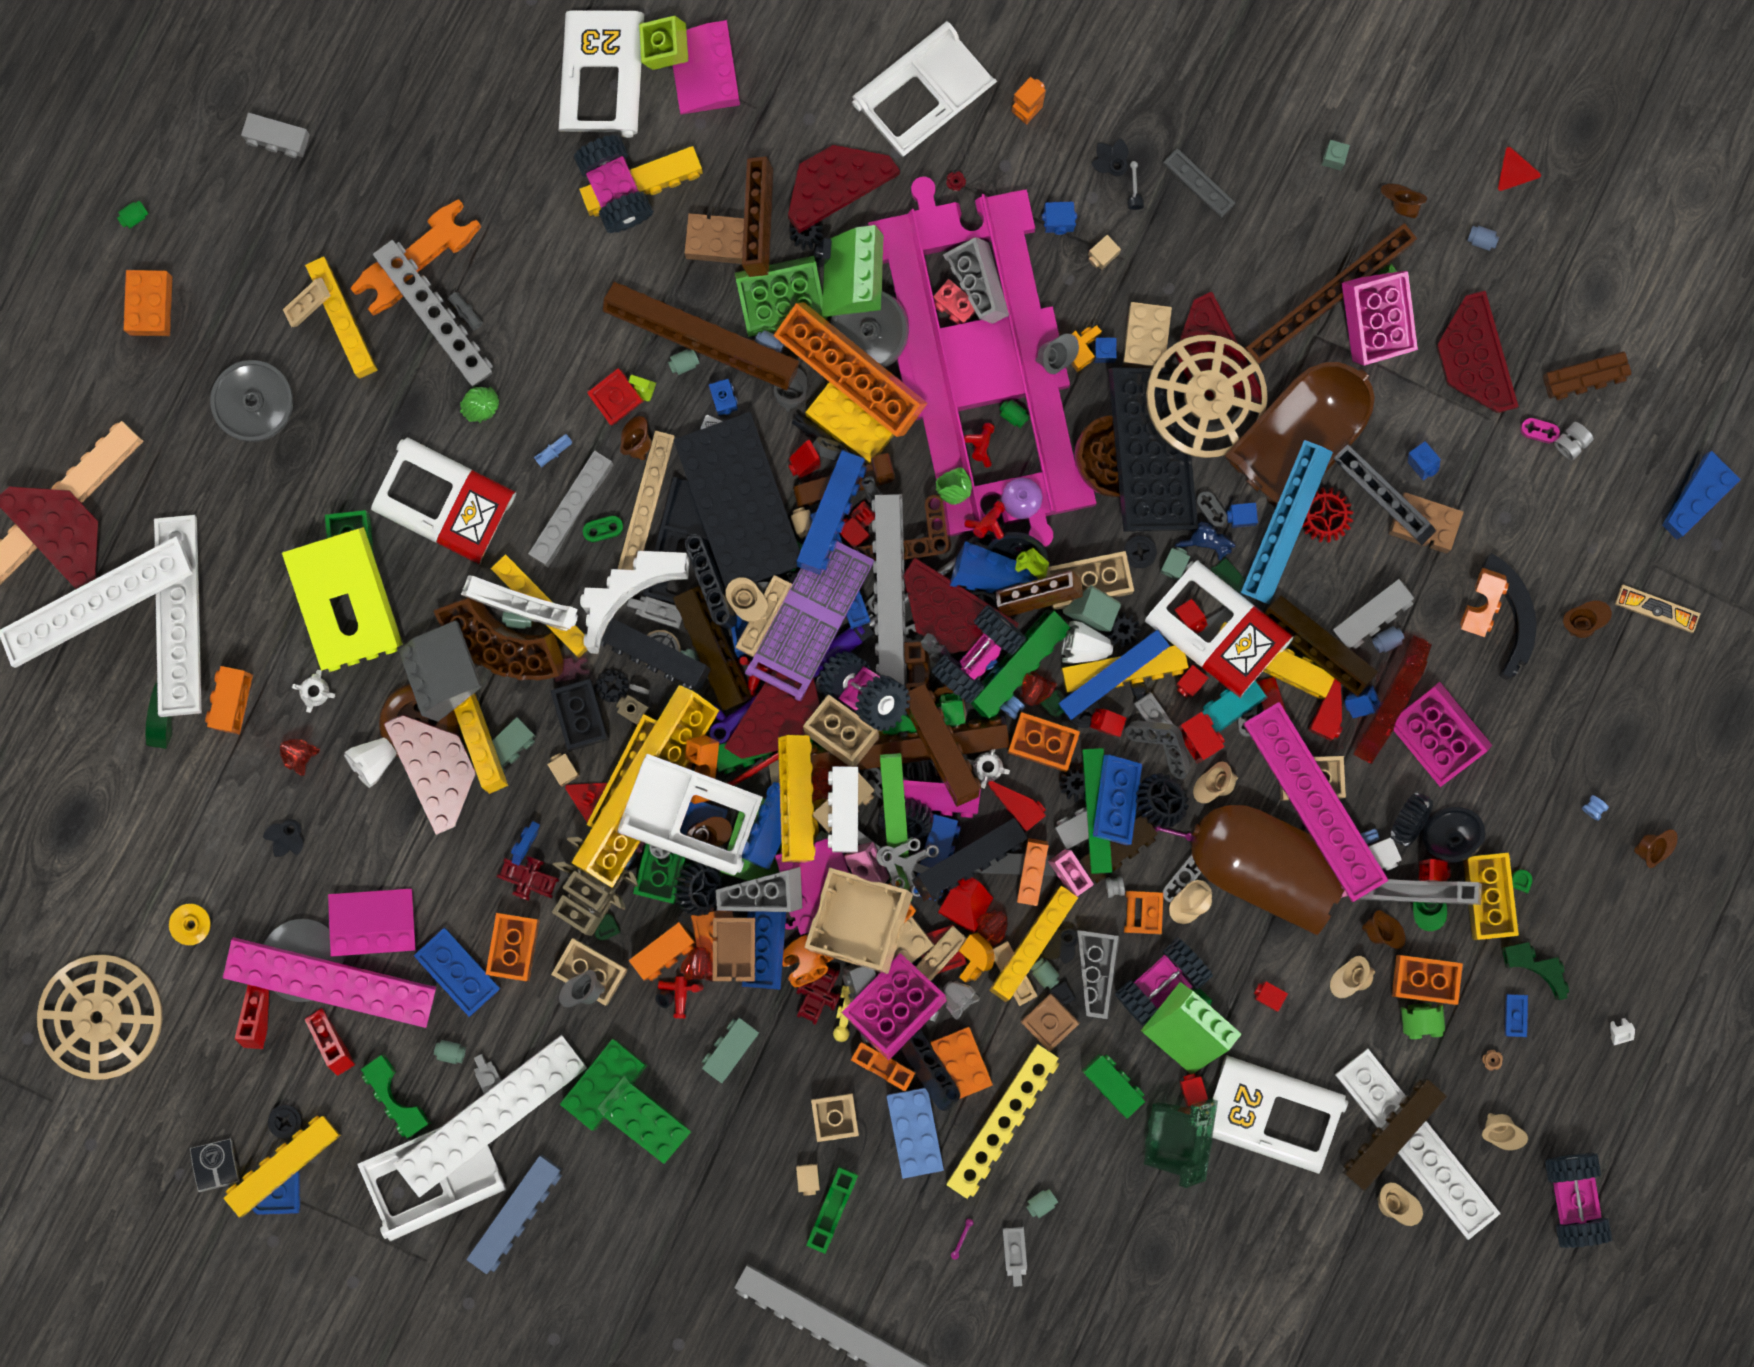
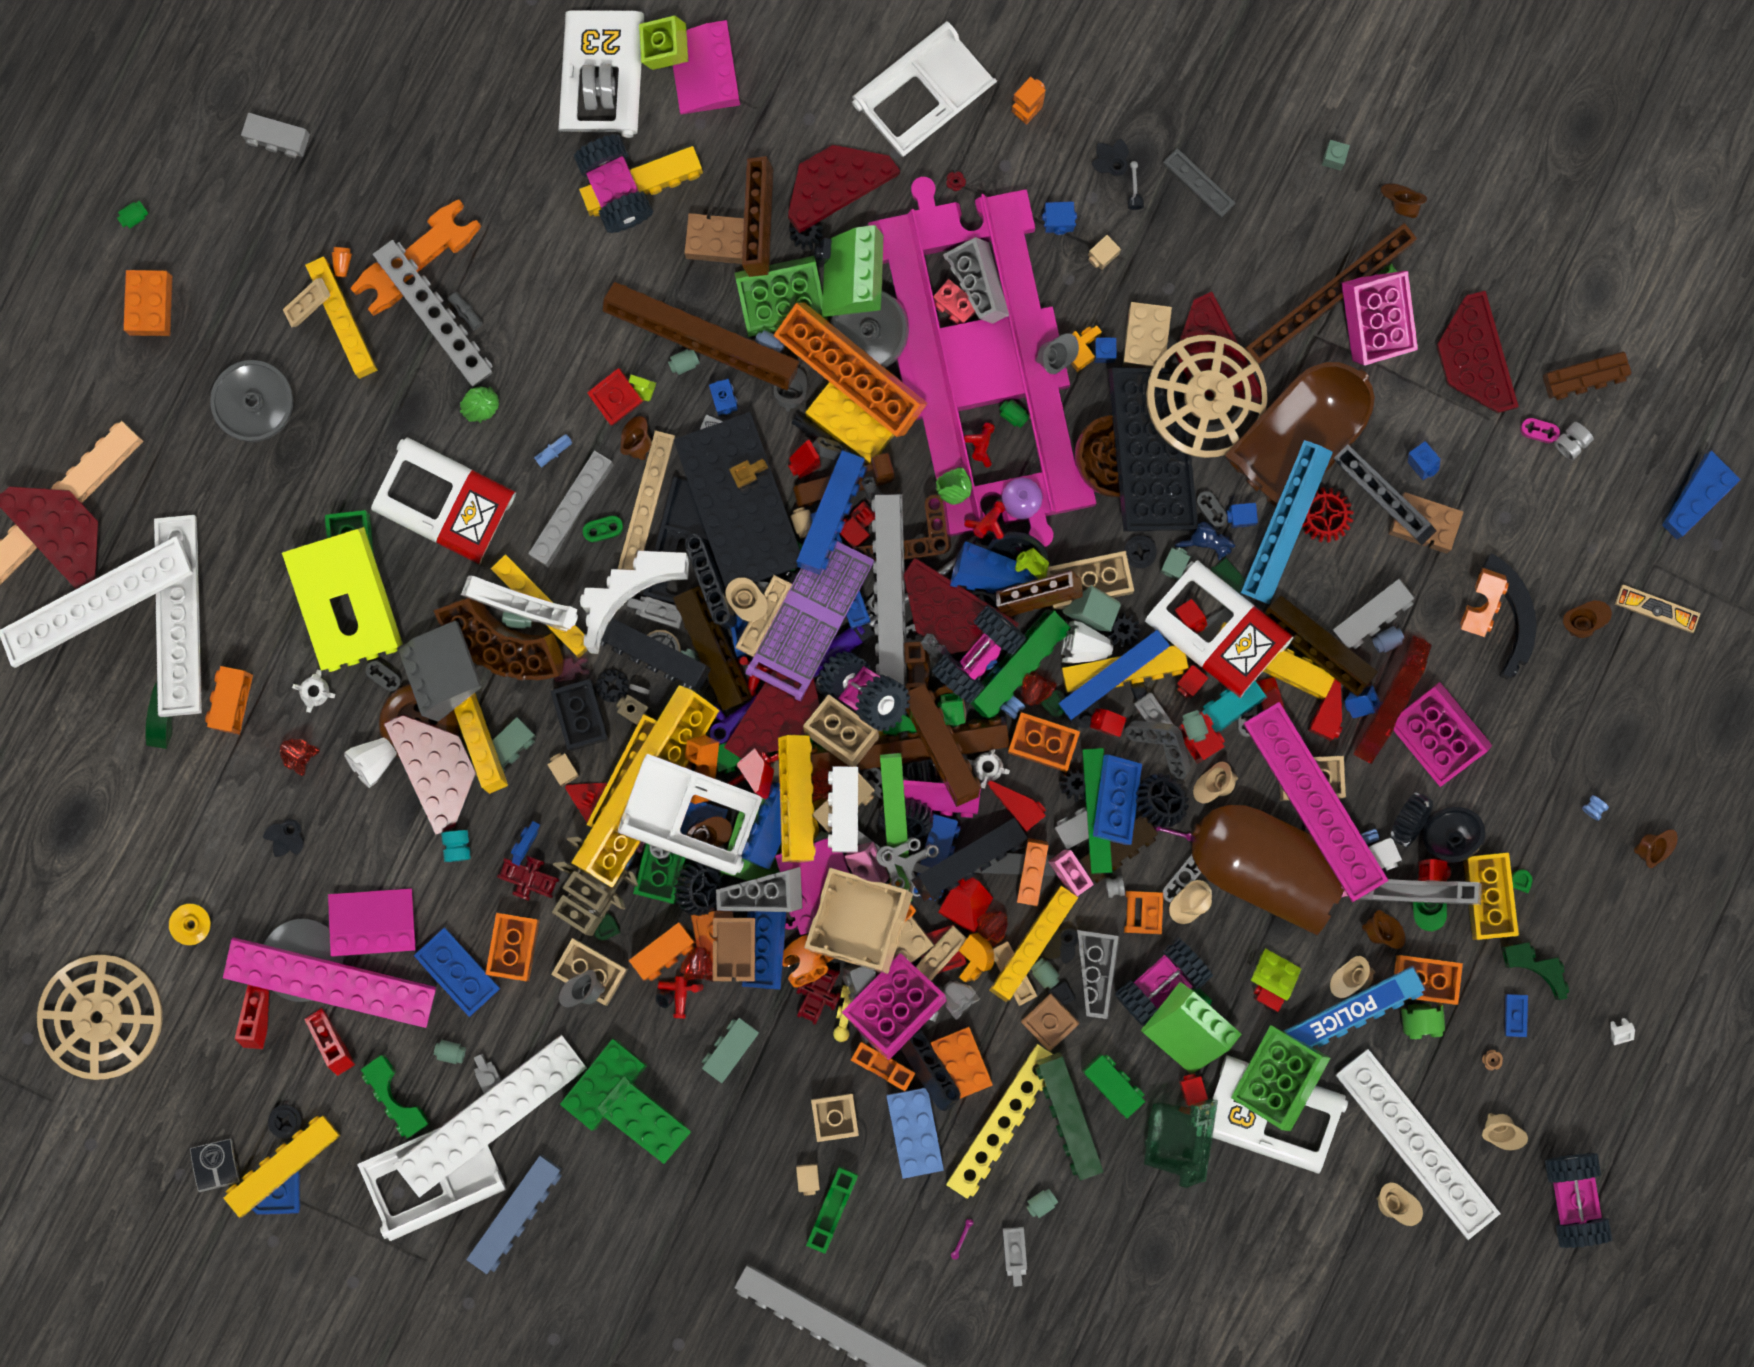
dark brown brick [1342,1079,1447,1191] -> none
sand blue brick [1467,225,1499,251] -> none
red piece [1498,147,1541,191] -> none
none -> orange cone [332,247,352,277]
none -> dark grey beam [366,661,402,692]
none -> teal wheel [441,830,471,862]
none -> light grey wheel [582,64,616,110]
none -> pearl gold plate [729,459,768,489]
none -> slope [737,748,774,800]
none -> dark green brick [1035,1052,1103,1181]
none -> sand green brick [1182,710,1209,743]
none -> bright green slope [1231,1025,1331,1131]
none -> lime plate [1251,948,1301,1001]
none -> brick [1283,966,1425,1047]

